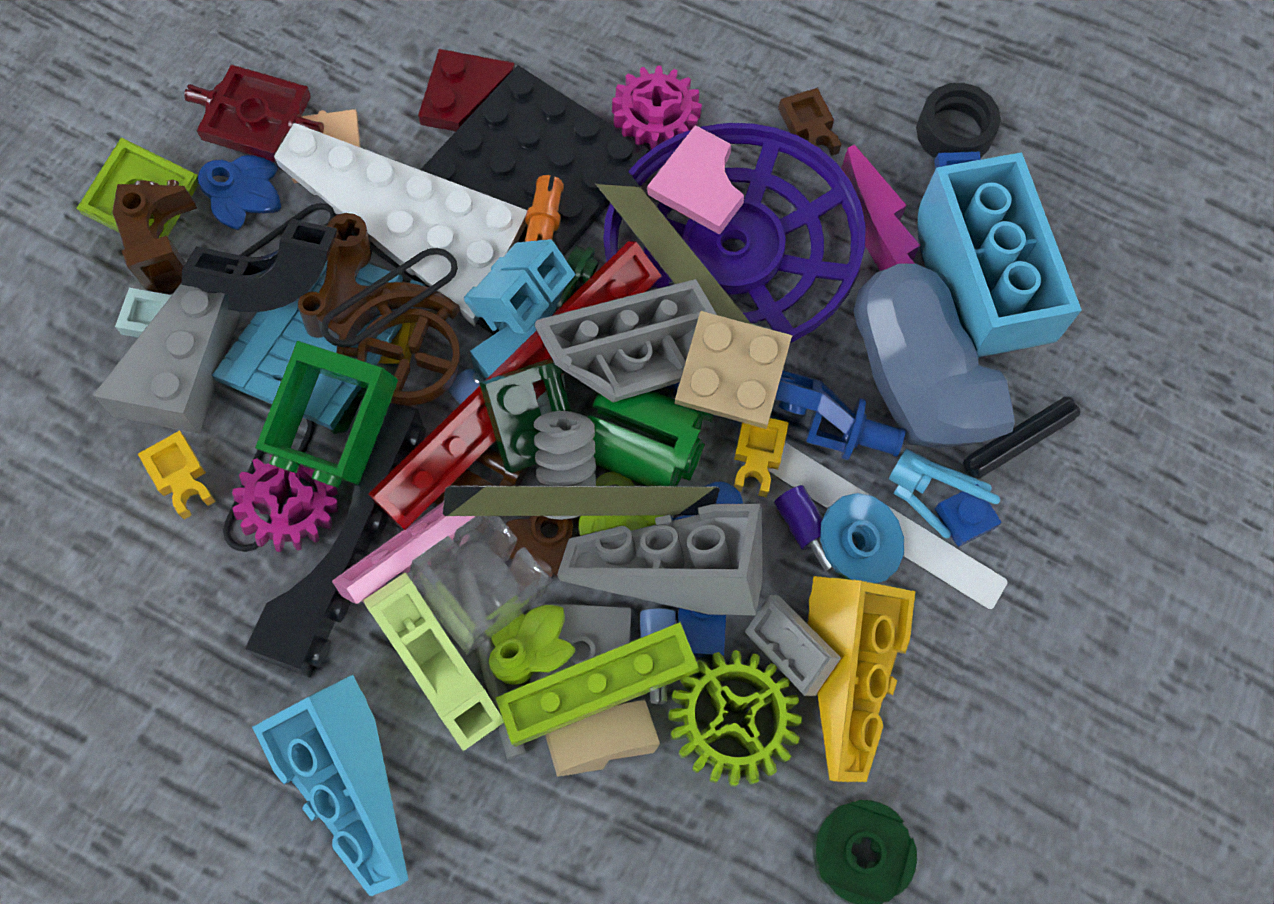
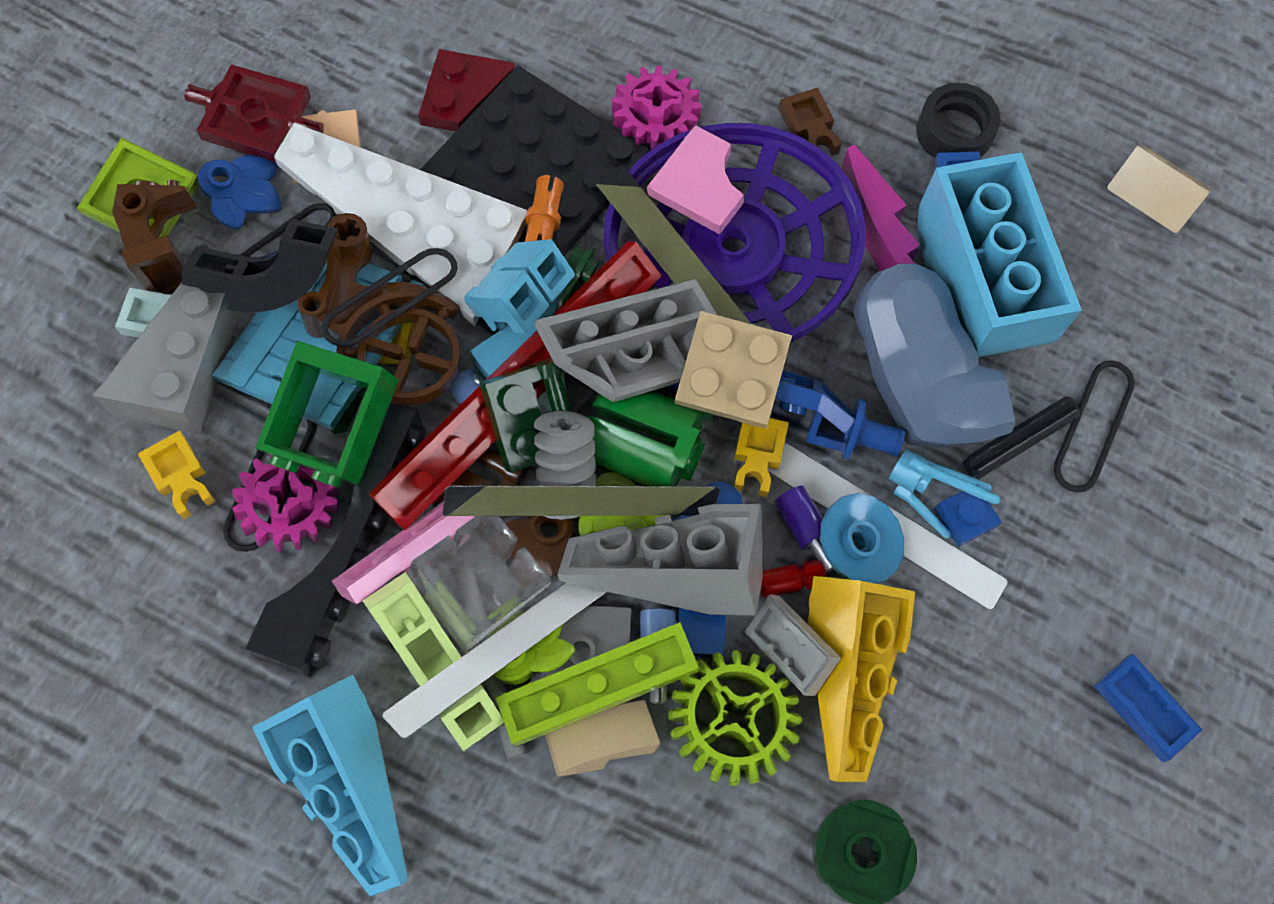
none -> white sticker [383,583,607,738]
none -> red axle [760,560,826,598]
none -> black piece [1053,360,1135,493]
none -> blue plate [1093,653,1203,763]
none -> tan panel [1108,143,1211,233]

